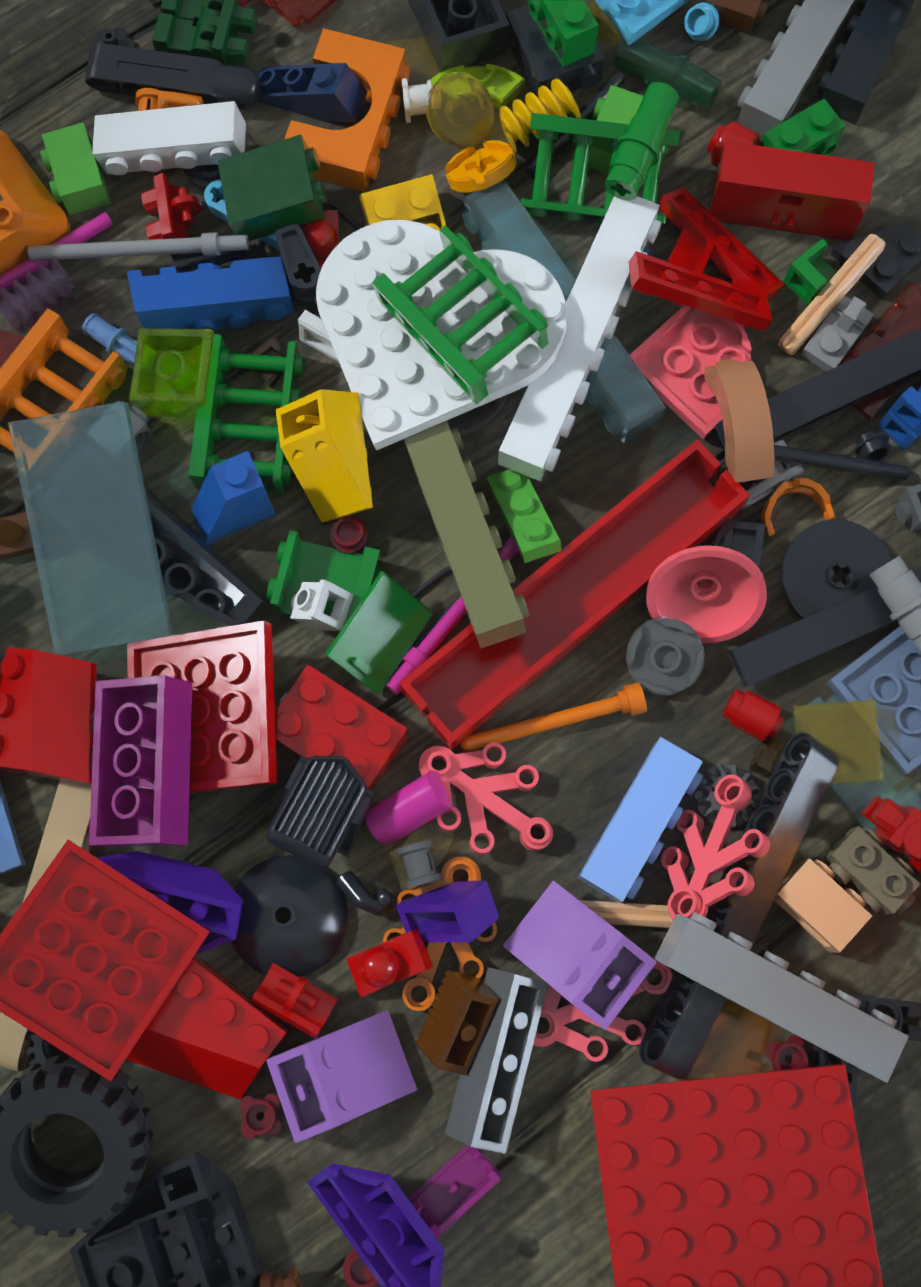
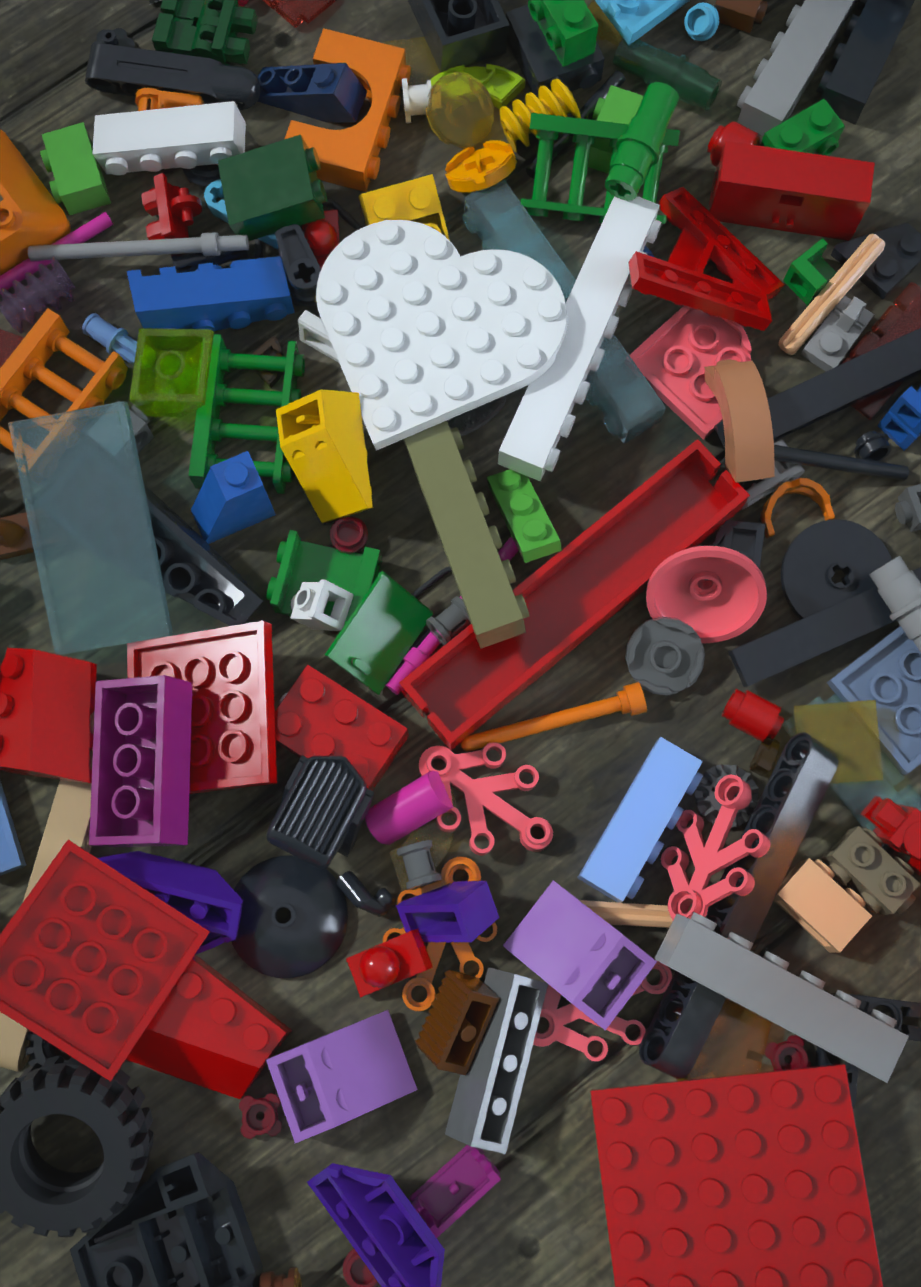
red hips [251,963,338,1039] -> none
green fence [372,225,549,405] -> none
none -> dark grey bush [426,596,471,645]

